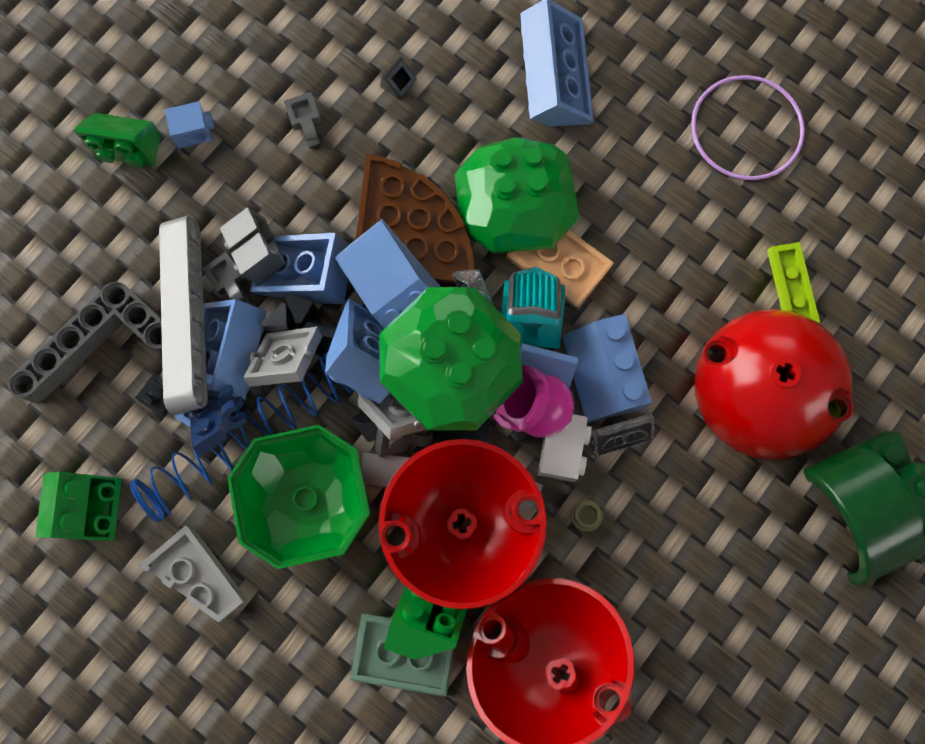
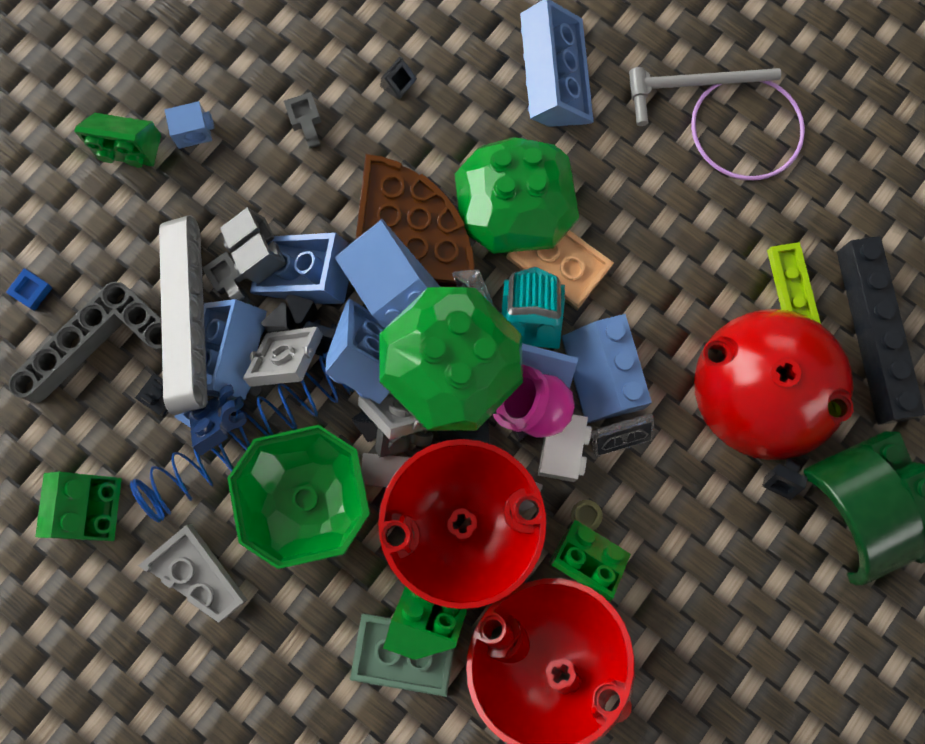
none -> blue tile [6,268,53,311]
none -> green slope [549,520,631,602]
none -> light grey bar [629,67,781,126]
none -> black tile [762,458,808,500]
none -> black brick [837,236,925,425]

